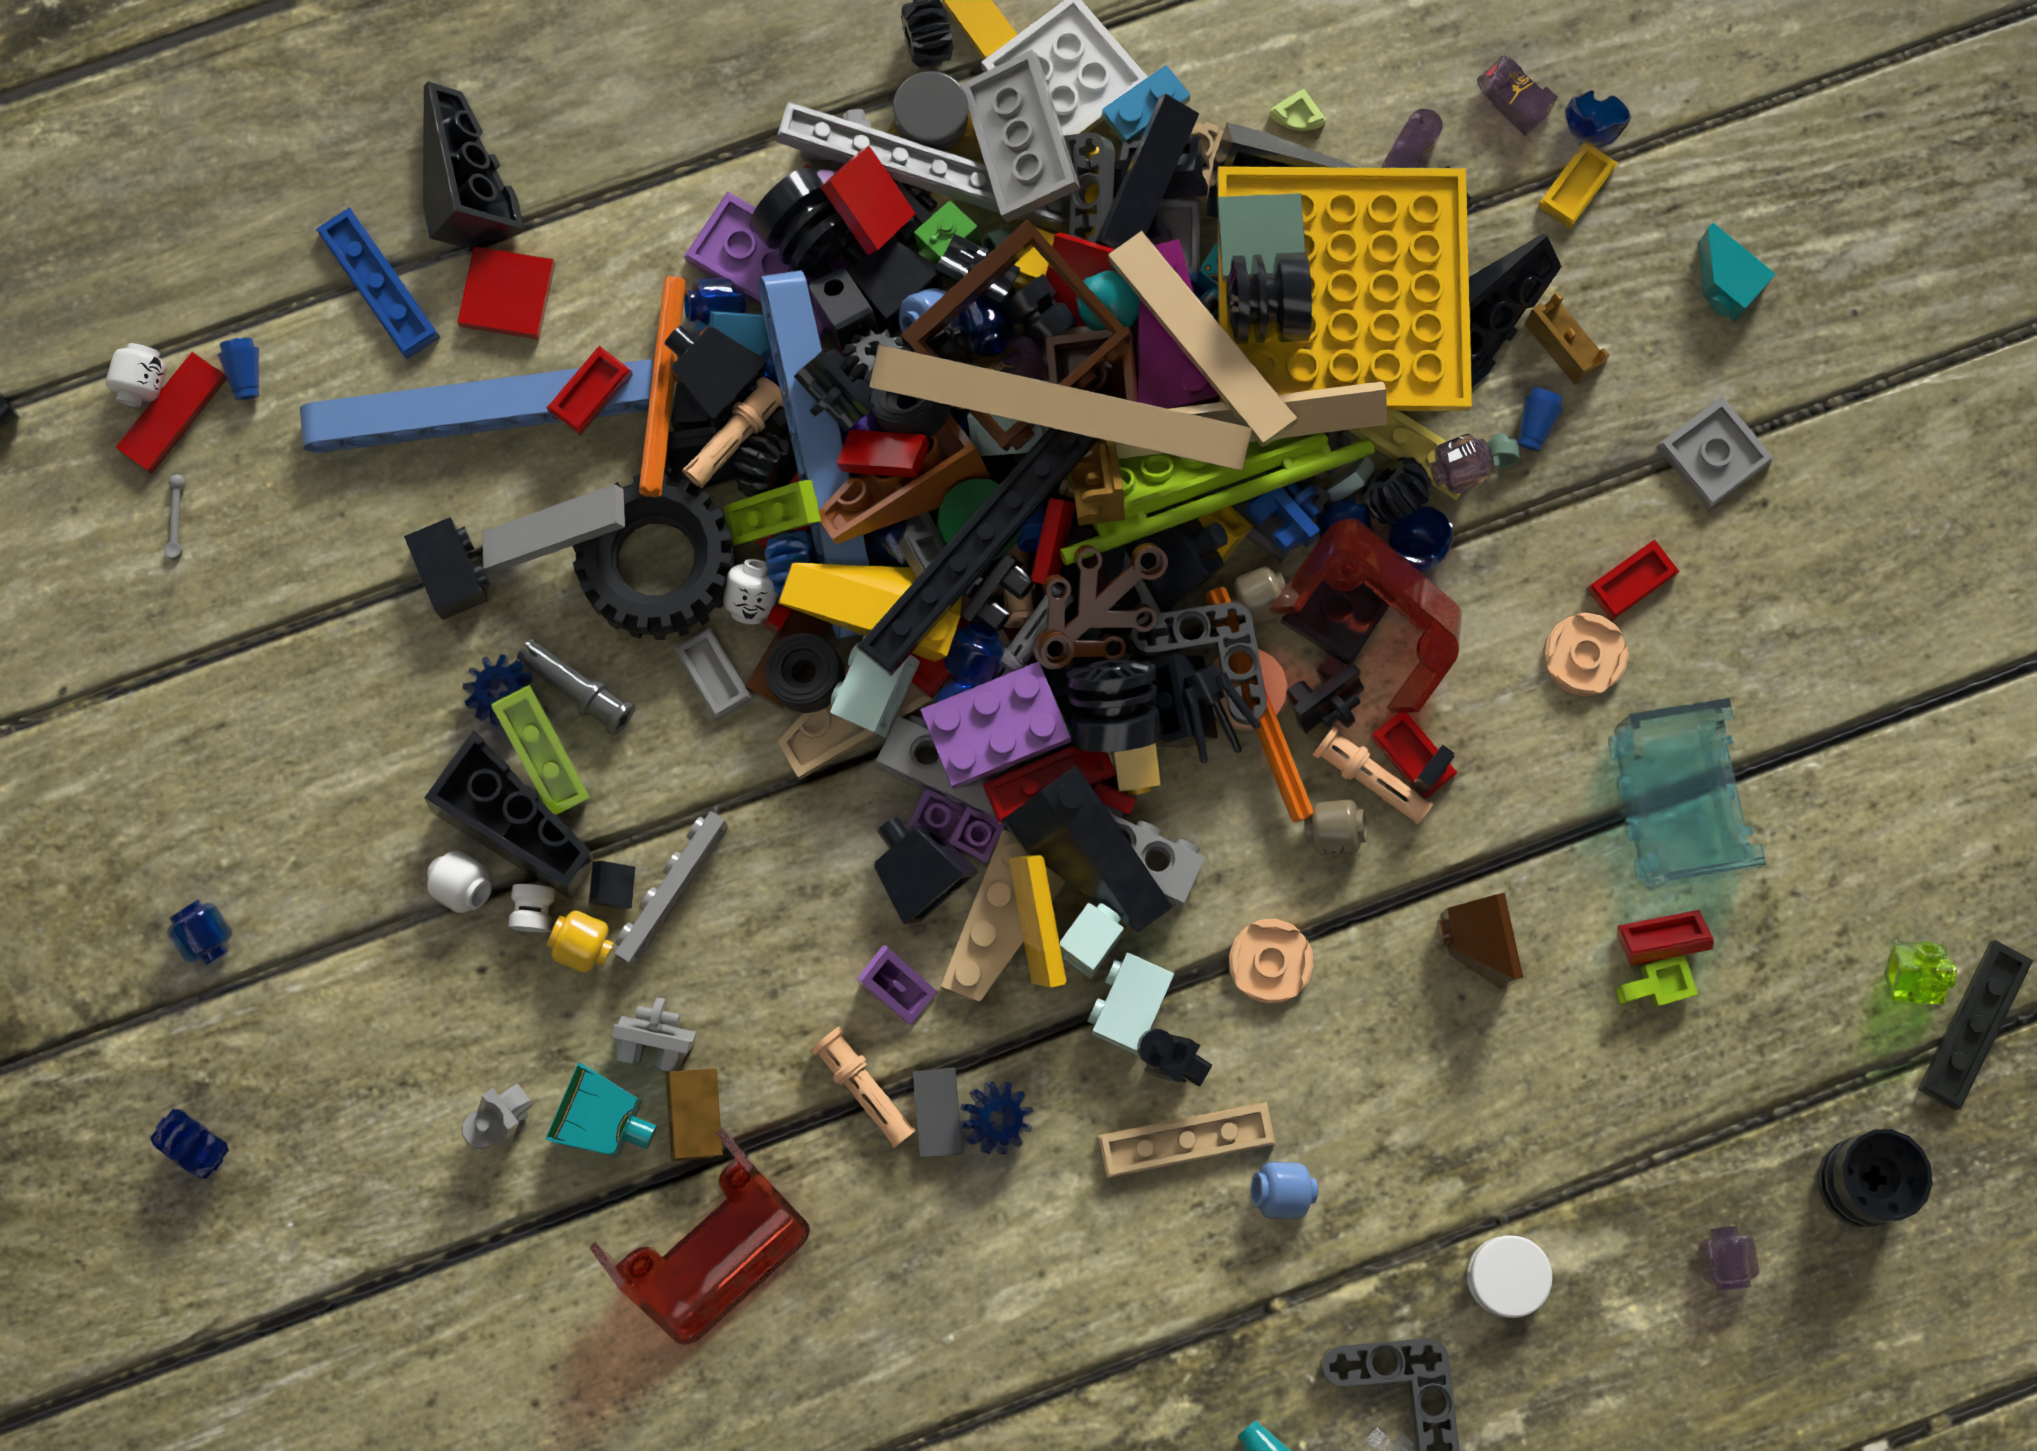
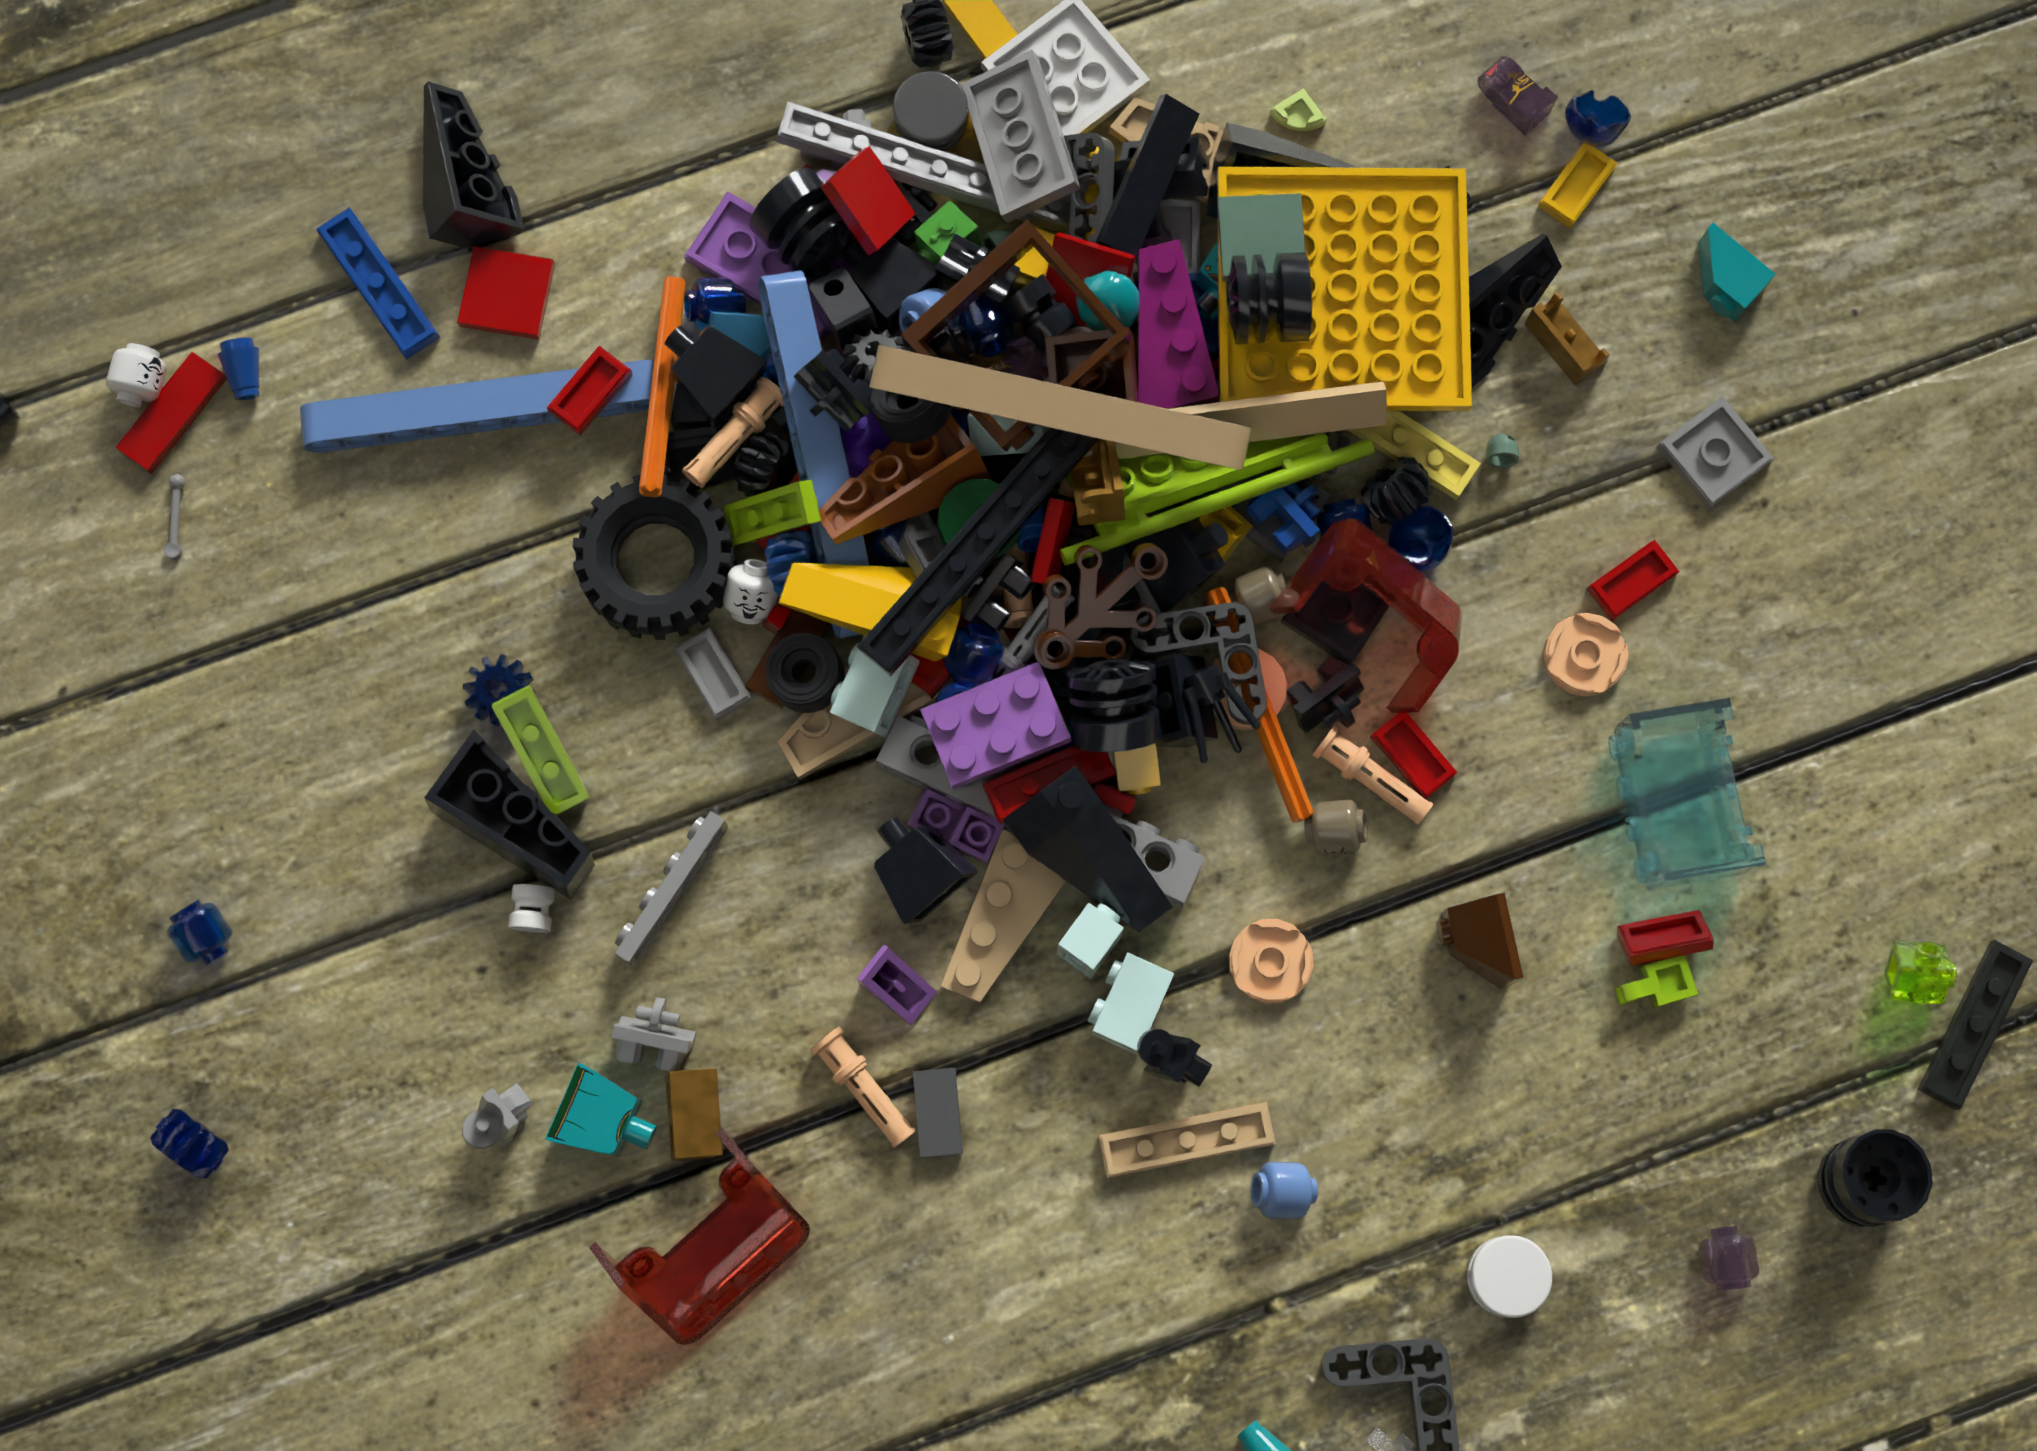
black brick [404,517,490,620] -> none
white head [427,850,492,913] -> none
light grey tile [483,484,625,574] -> none
dark grey pin [517,639,635,736] -> none
yellow head [546,910,614,974] -> none
black tile [589,860,635,909] -> none
red tile [836,430,930,478] -> none
clear blue gear [959,1081,1033,1155] -> none
yellow tile [1008,855,1067,987] -> none
dark azure plate [1101,65,1191,142] -> none
tan tile [1108,231,1297,448] -> none
light aqua tile [1326,456,1376,503] -> none
clear purple leg [1382,109,1443,168] -> none
black tile [1412,745,1455,793] -> none
head [1429,433,1495,494] -> none
blue cone [1517,387,1564,452] -> none

